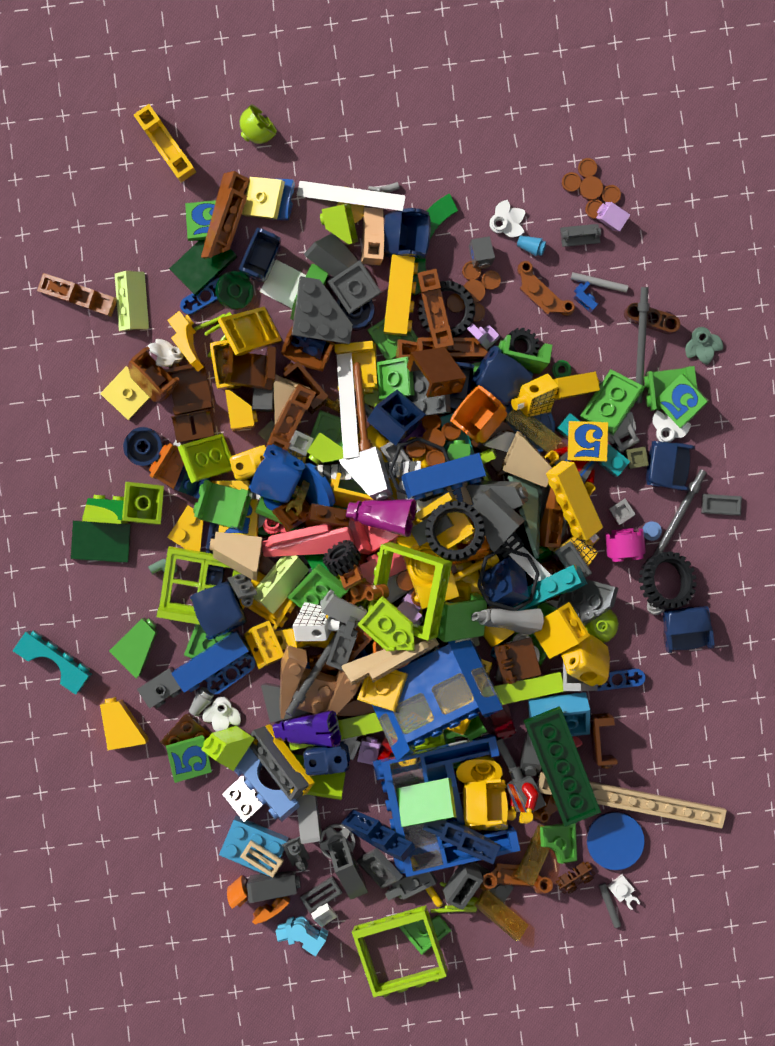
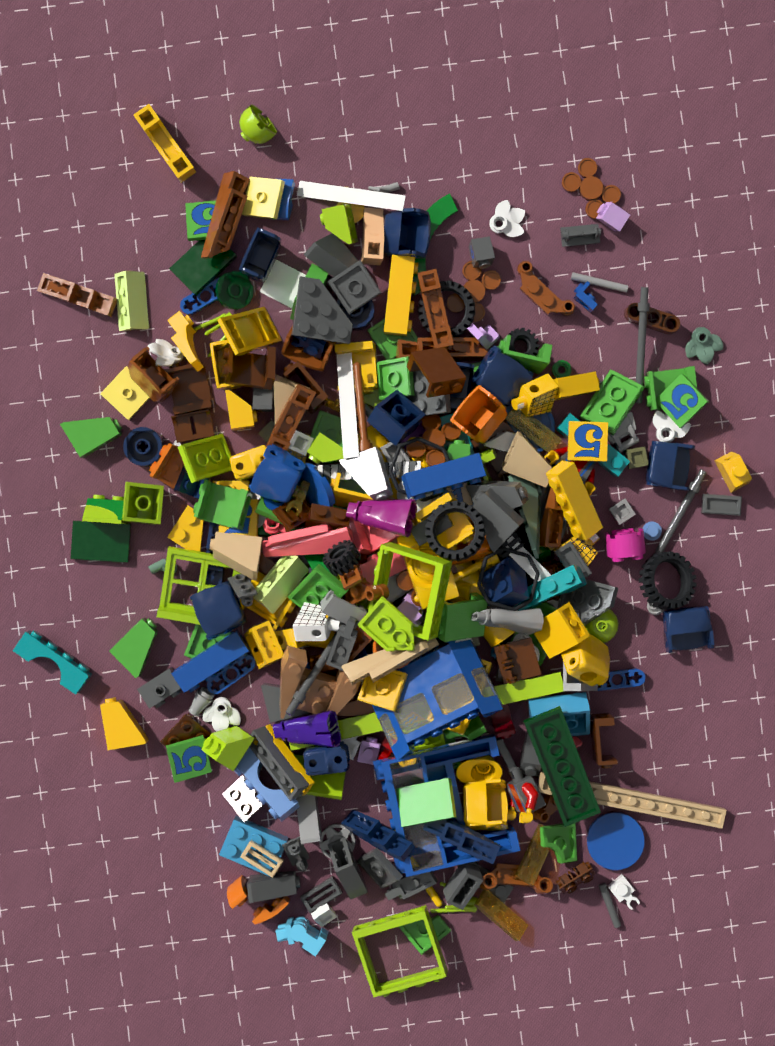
dark azure cone [517,235,547,257] -> none
none -> bright green slope [60,417,123,458]
none -> yellow torso [714,452,752,493]

